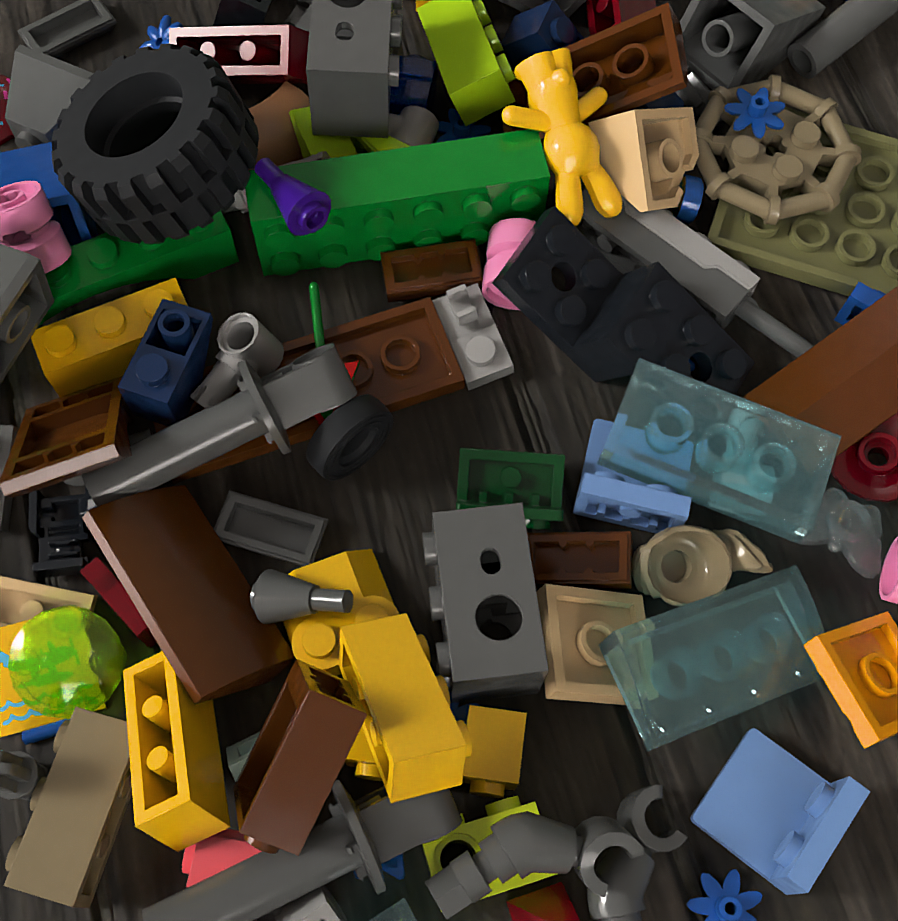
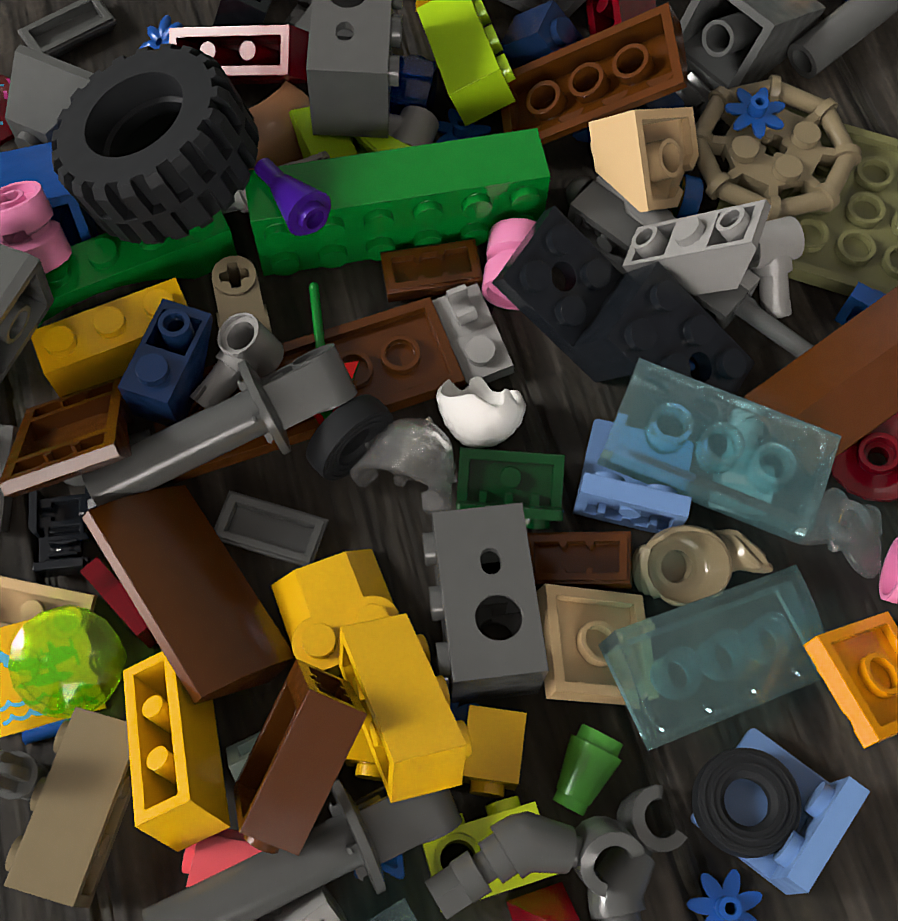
dark grey cone [250,569,353,625] -> none
yellow animal [501,48,622,227] -> none
none -> dark tan piece [212,256,272,333]
none -> clear helmet [350,416,457,514]
none -> white hair [436,376,526,448]
none -> bright green cone [552,724,623,816]
none -> light grey slope [622,199,771,295]
none -> black tyre [692,748,802,858]
none -> light grey pin [748,216,805,318]

